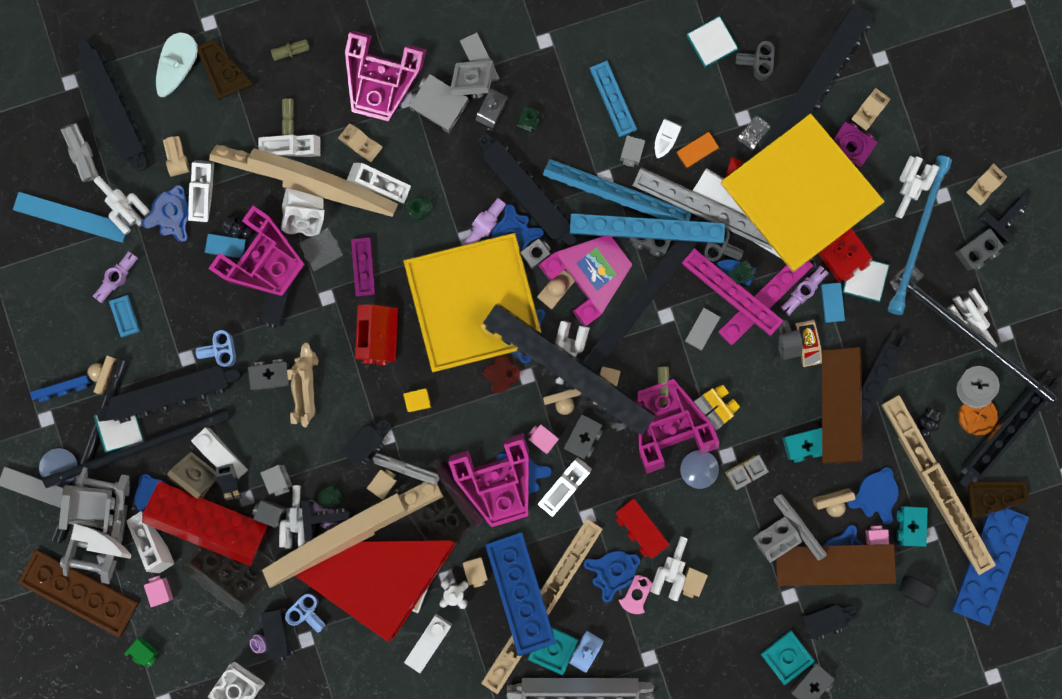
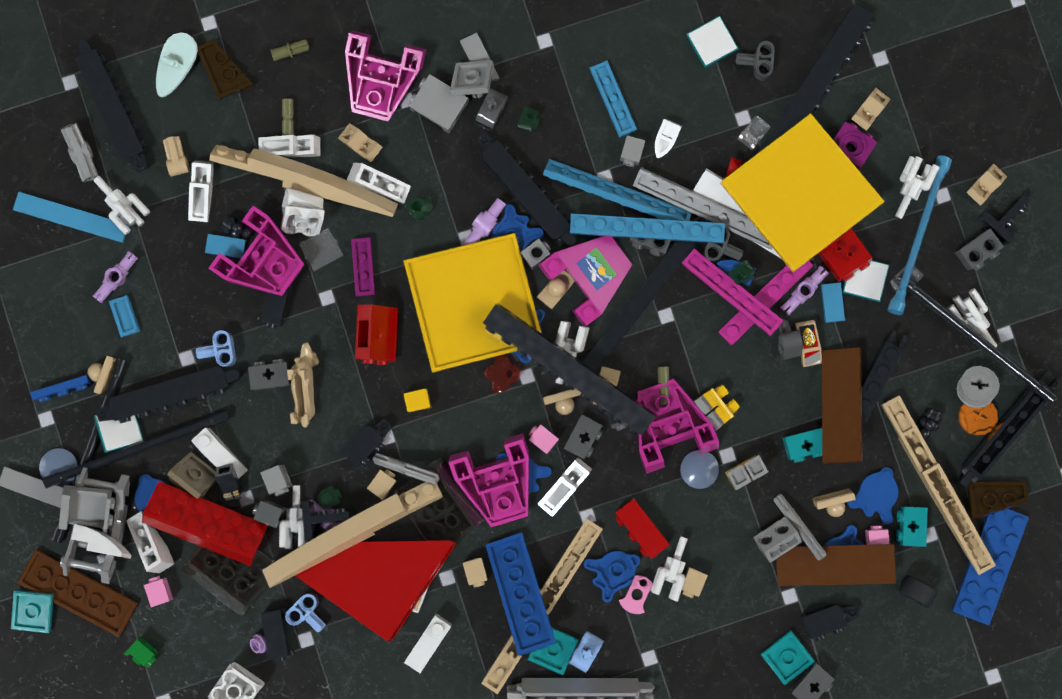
blue tile [141,186,189,242] -> none
white plant [440,579,469,609] -> none
orange tile [676,132,719,169] -> none
light grey tile [685,308,720,351] -> none
none -> teal tile [11,590,54,633]

